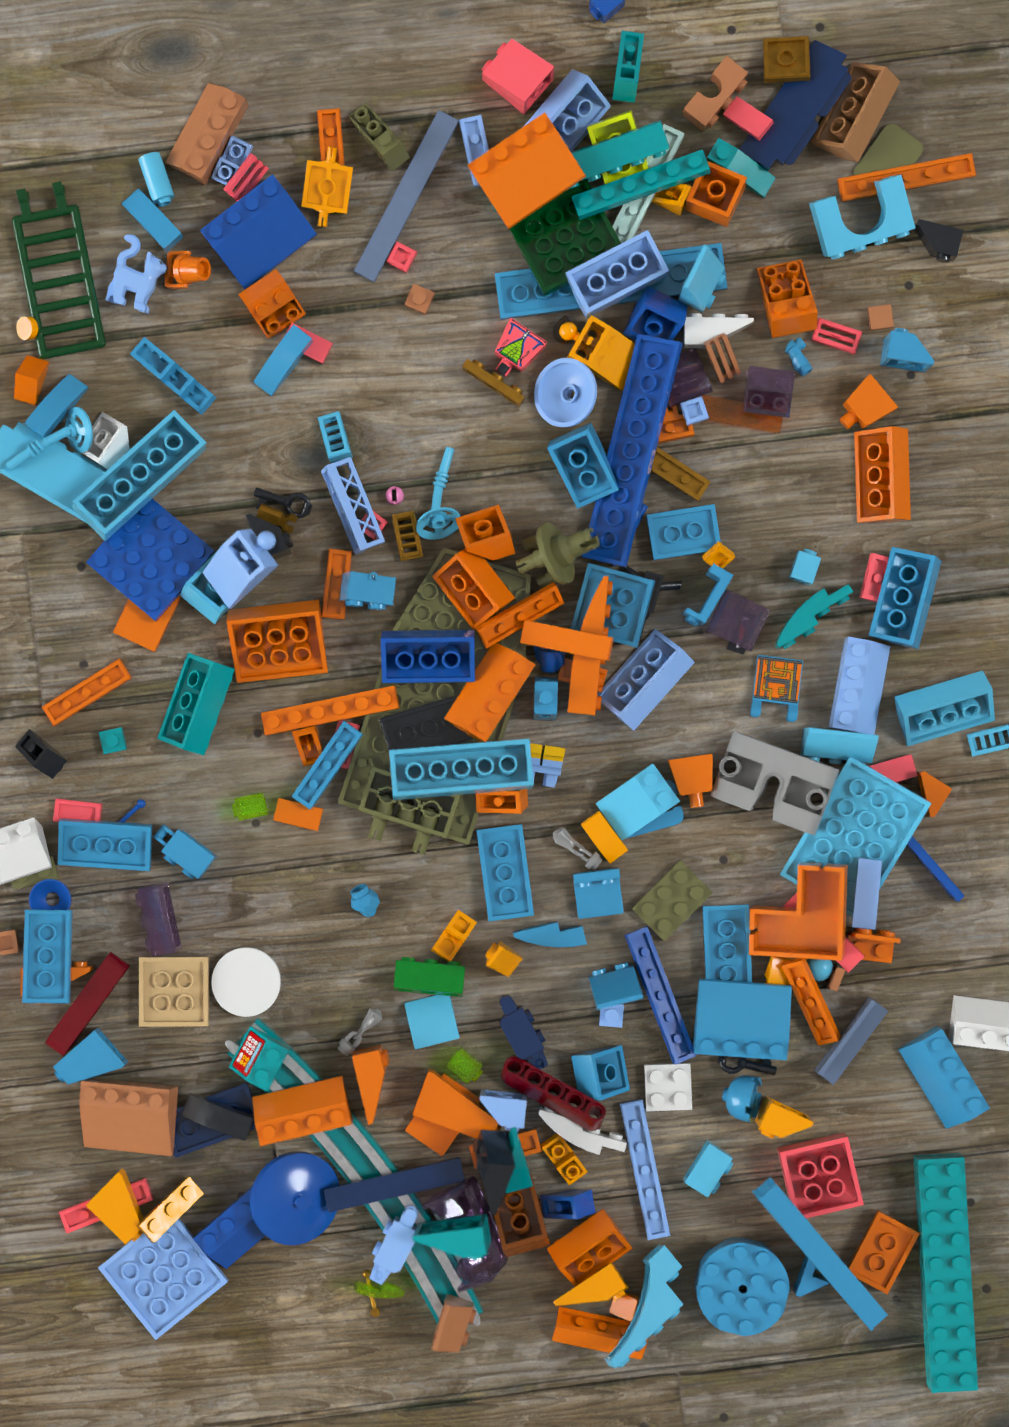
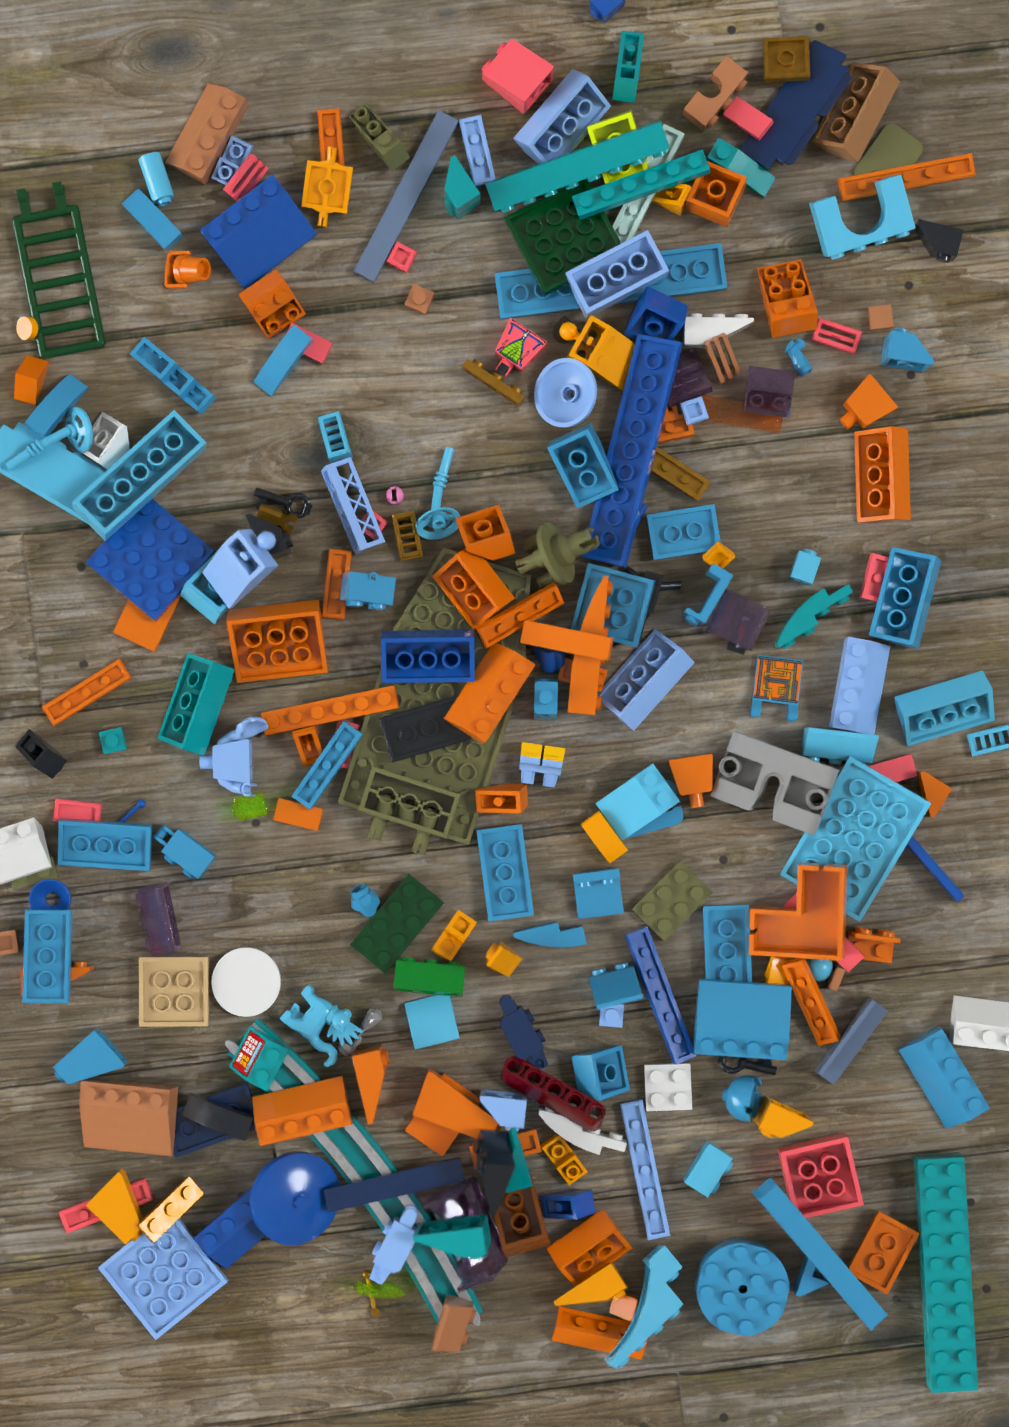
dark red beam [45,952,130,1057] -> none
light blue animal [105,234,167,314] -> none
medium azure brick [389,739,534,800] -> none
clear neon green brick [446,1046,483,1084] -> none
orange slope [467,112,586,229] -> none
light grey piece [553,827,603,871] -> none
medium azure slope [678,245,726,313] -> none
light blue tile [852,857,882,930] -> none
none -> light blue torso [199,717,268,797]
none -> medium azure animal [280,984,363,1067]
none -> dark green plate [350,874,444,974]
none -> teal slope [444,155,481,219]

